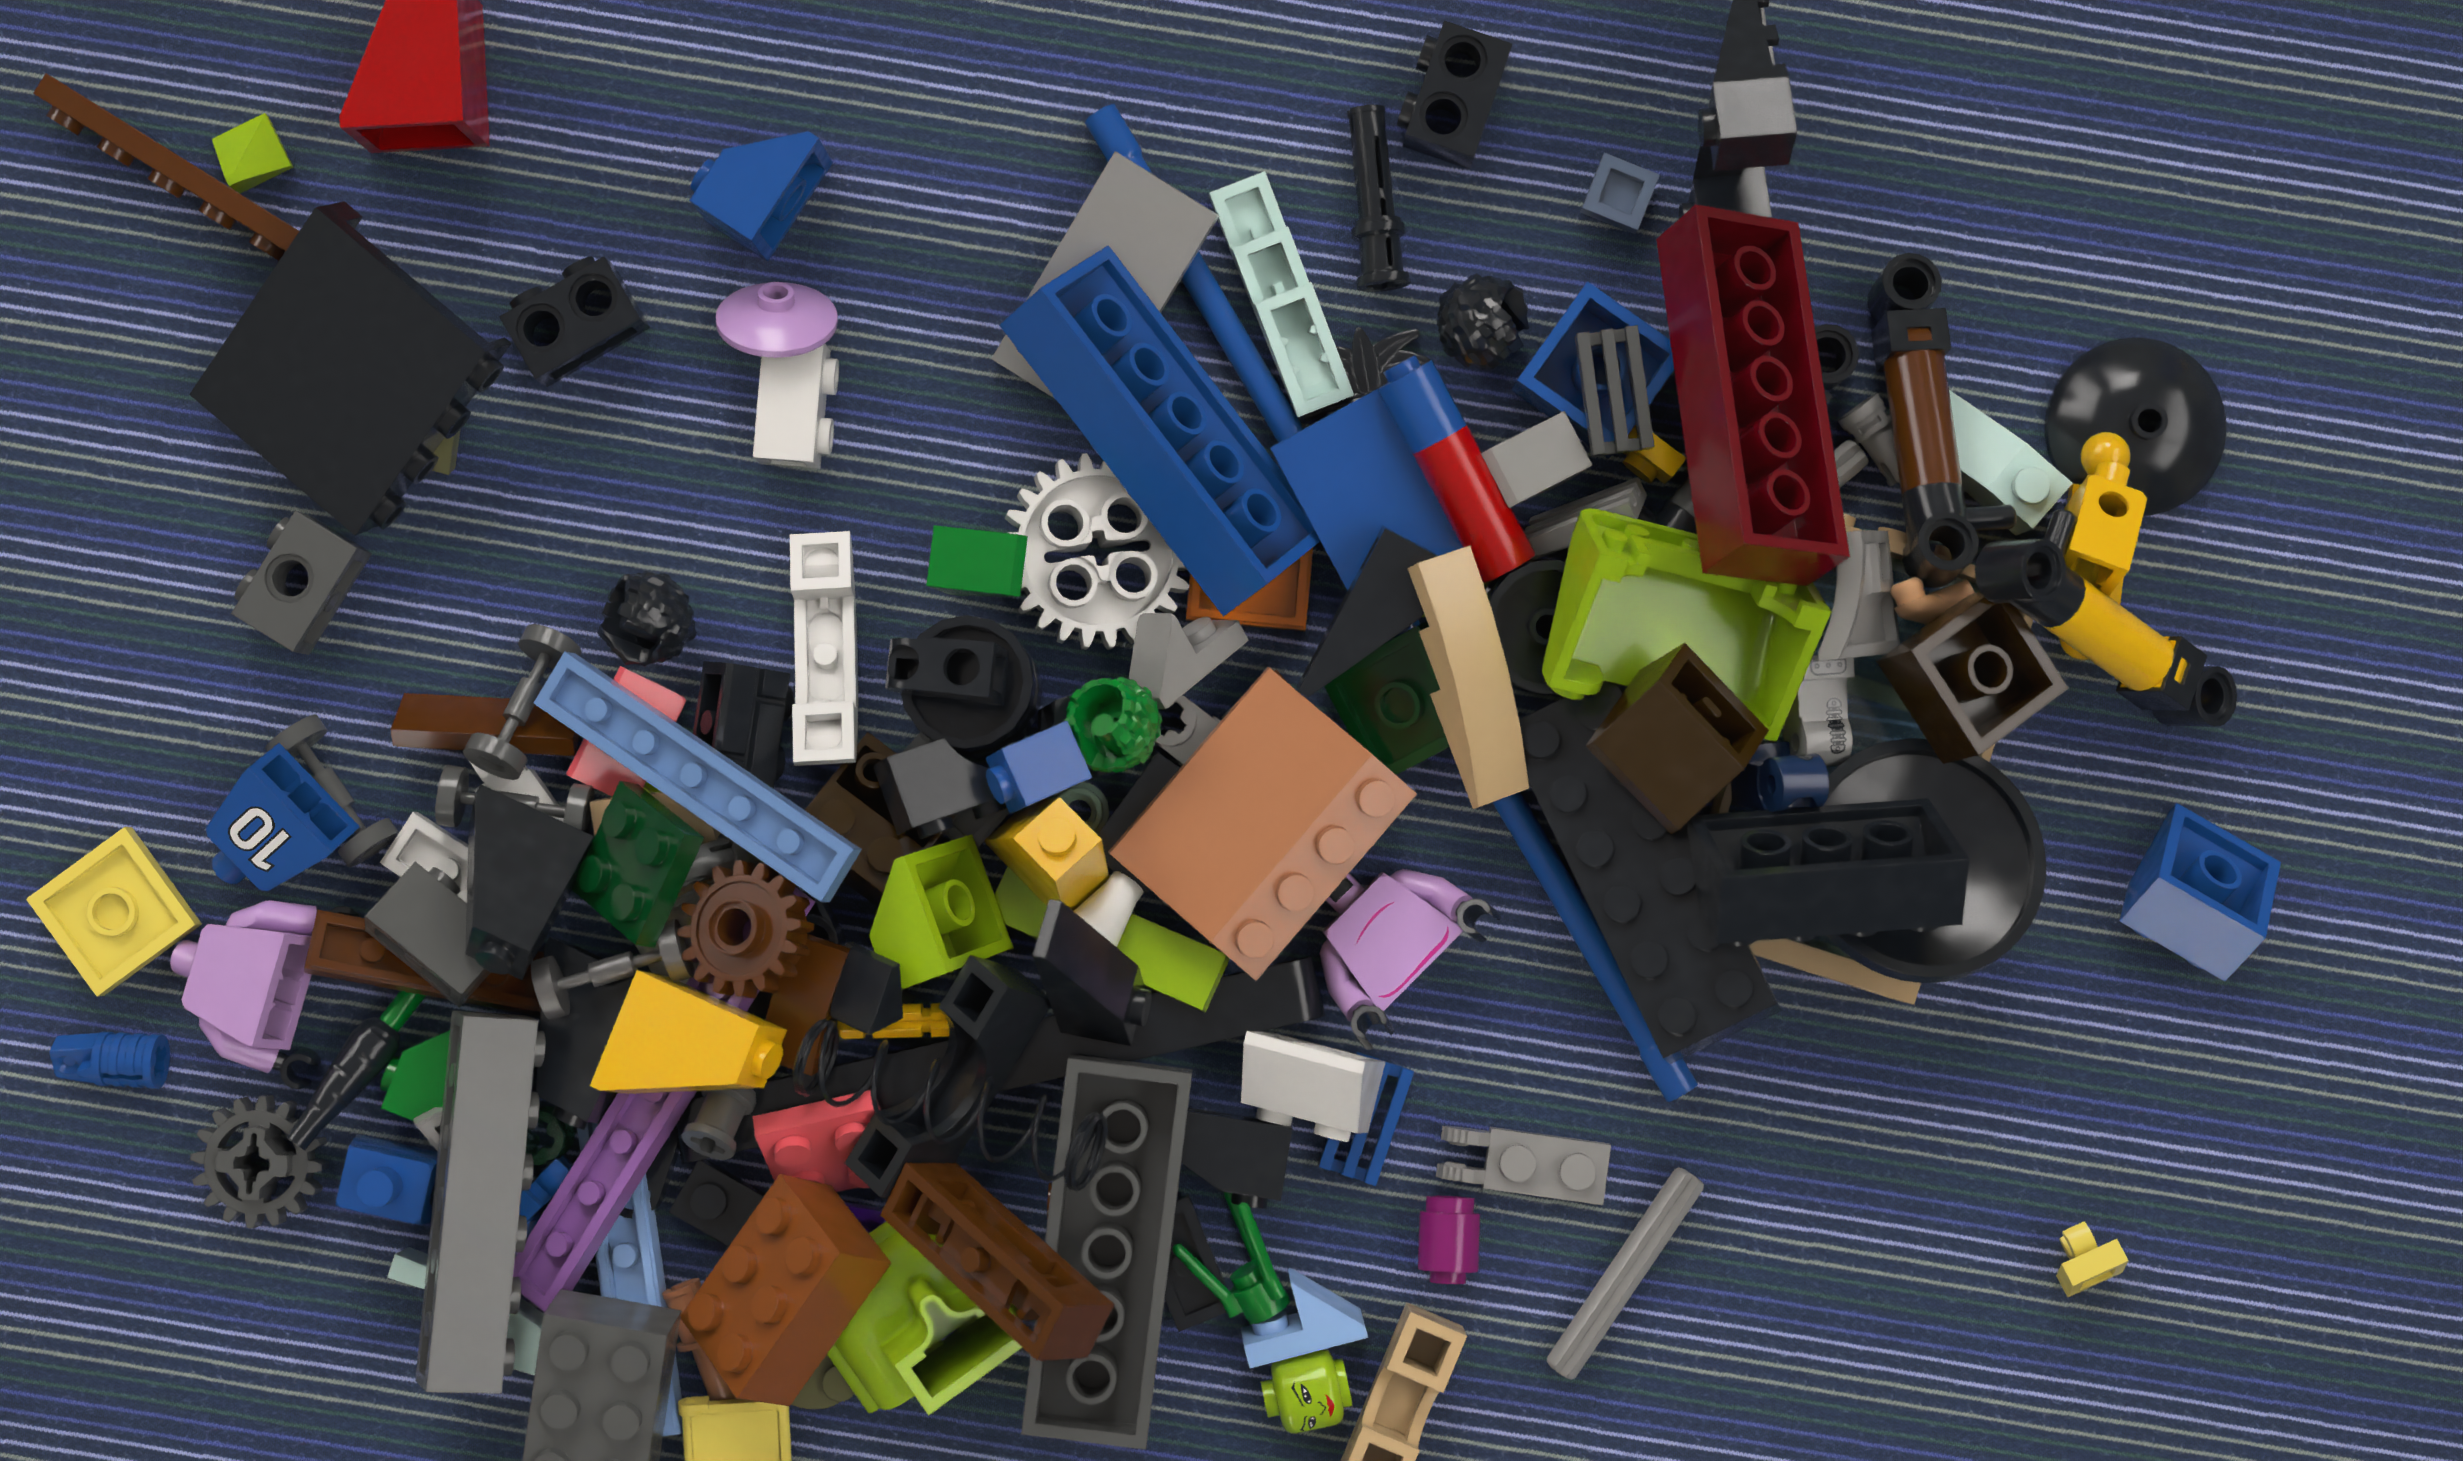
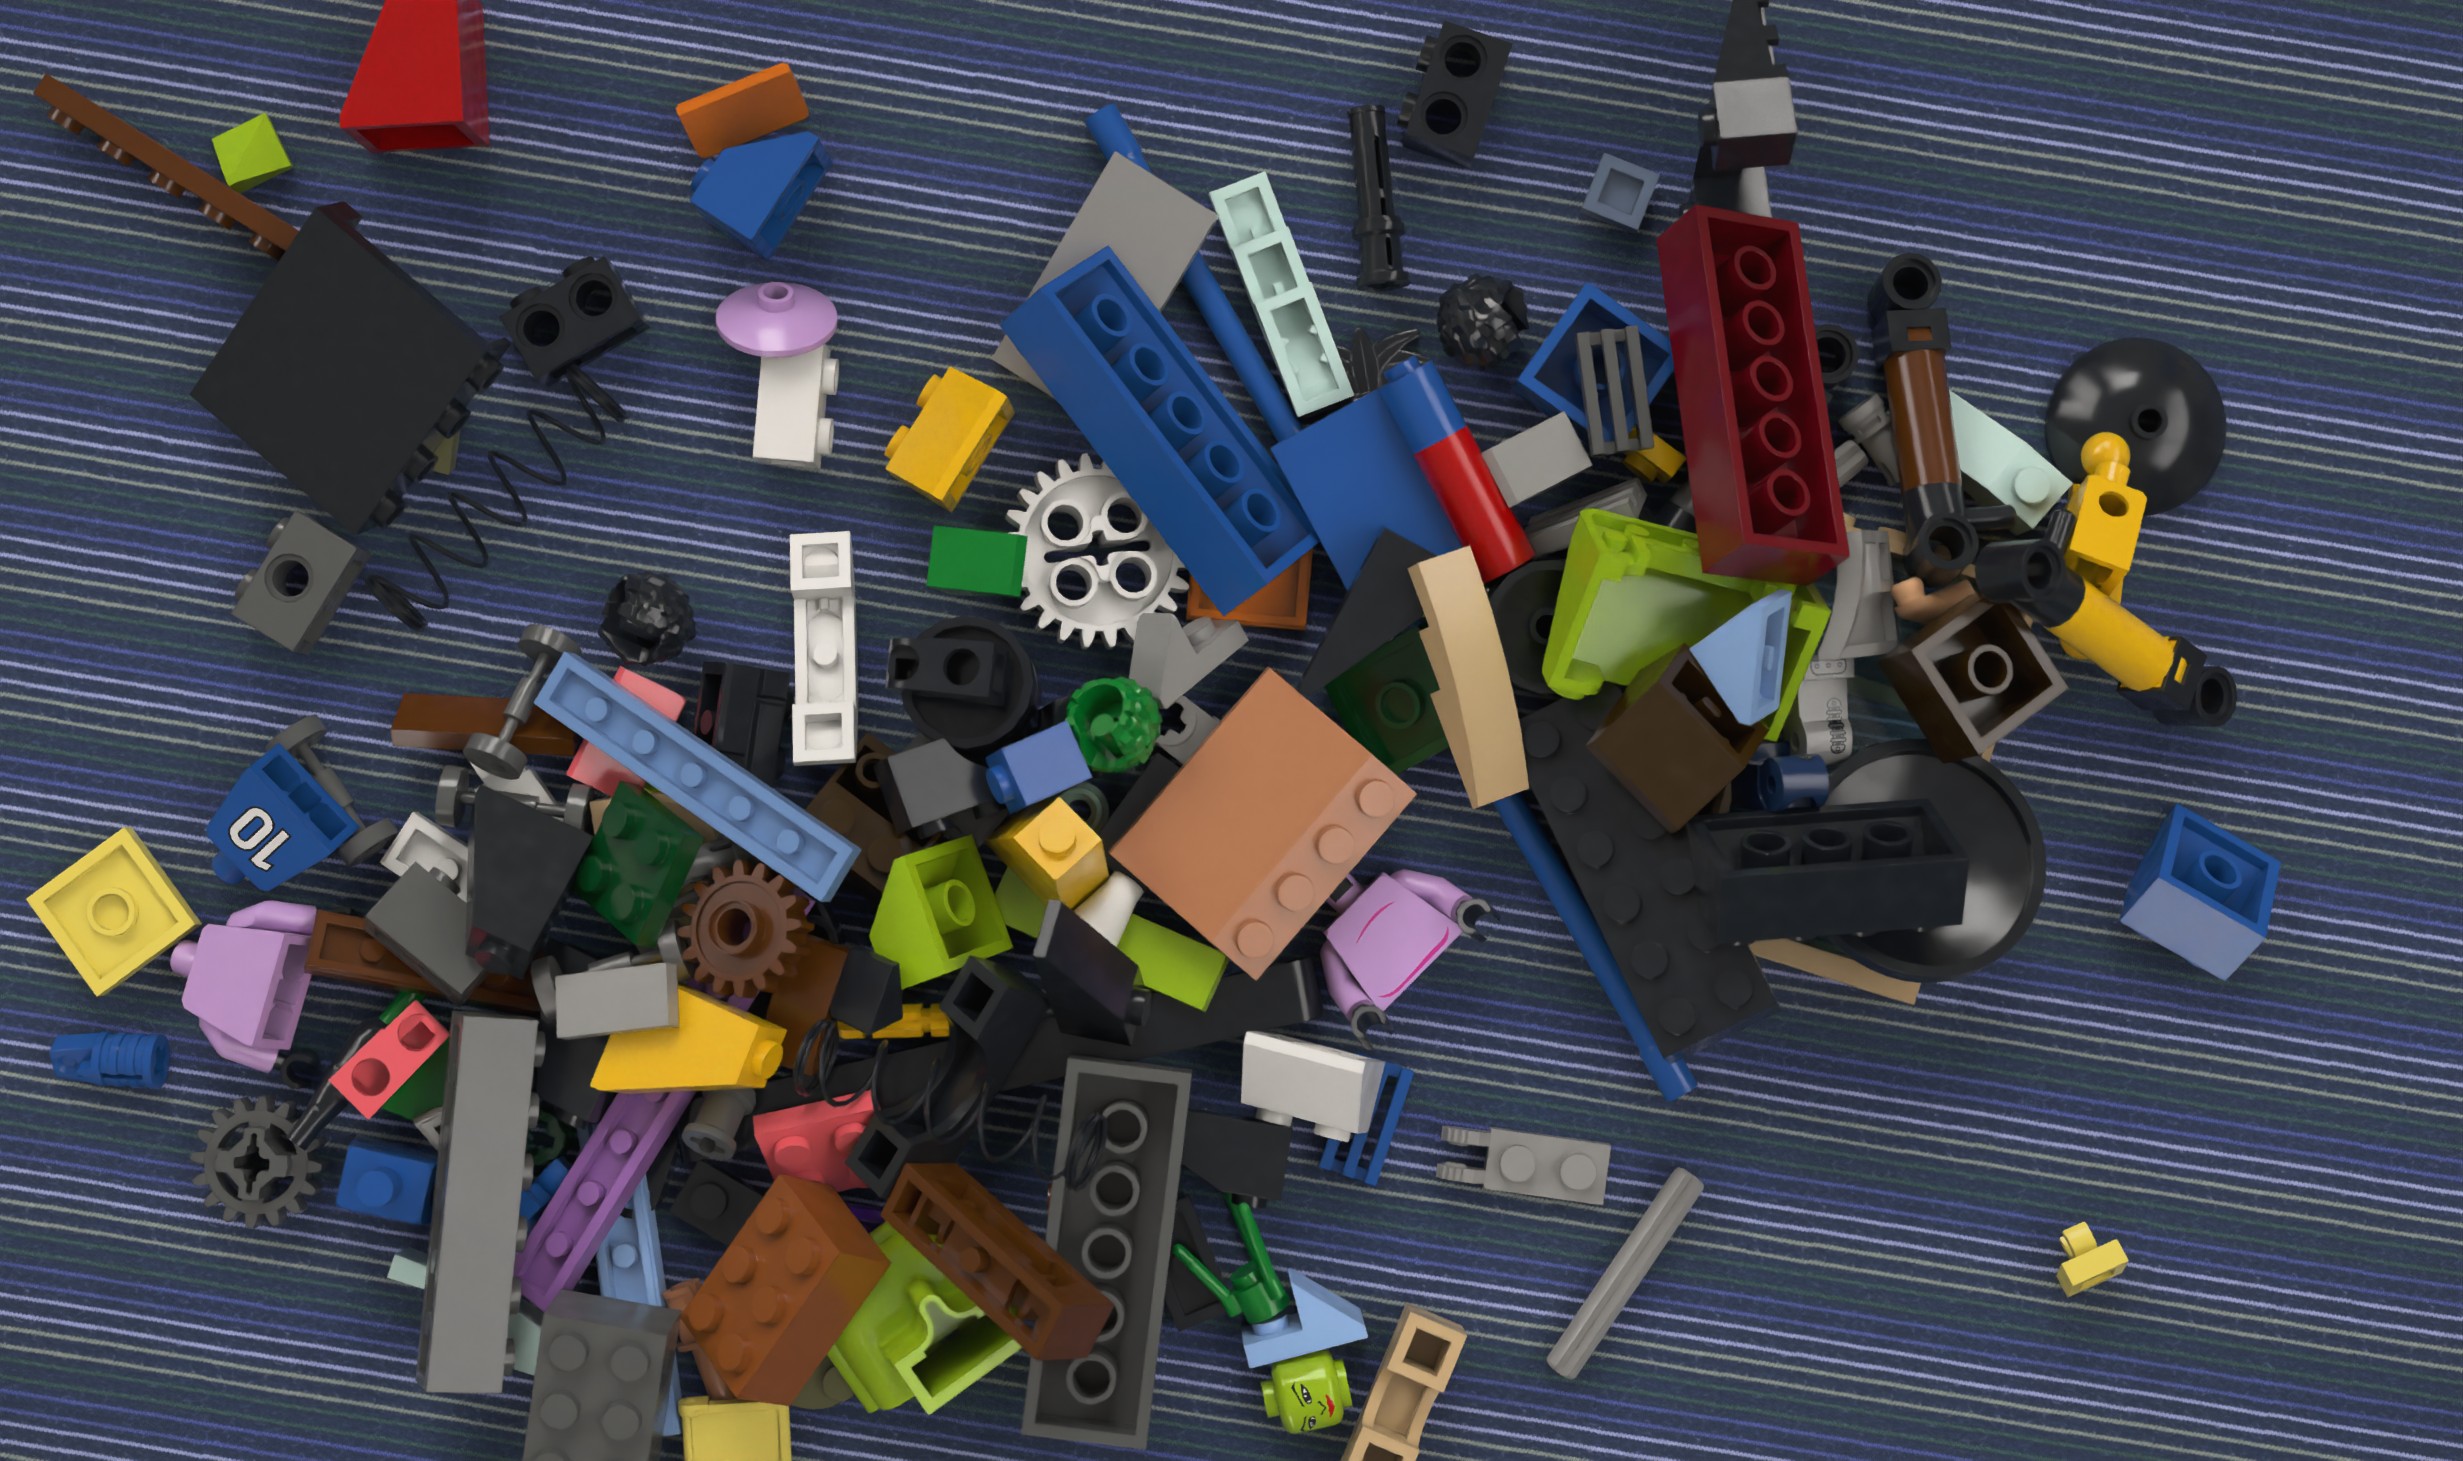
magenta brick [1418,1195,1480,1284] -> none
none -> coral leg [328,1000,450,1119]
none -> black piece [365,364,629,633]
none -> light grey tile [555,962,679,1040]
none -> orange slope [675,62,809,159]
none -> yellow slope [884,366,1015,513]
none -> light blue slope [1690,589,1792,726]

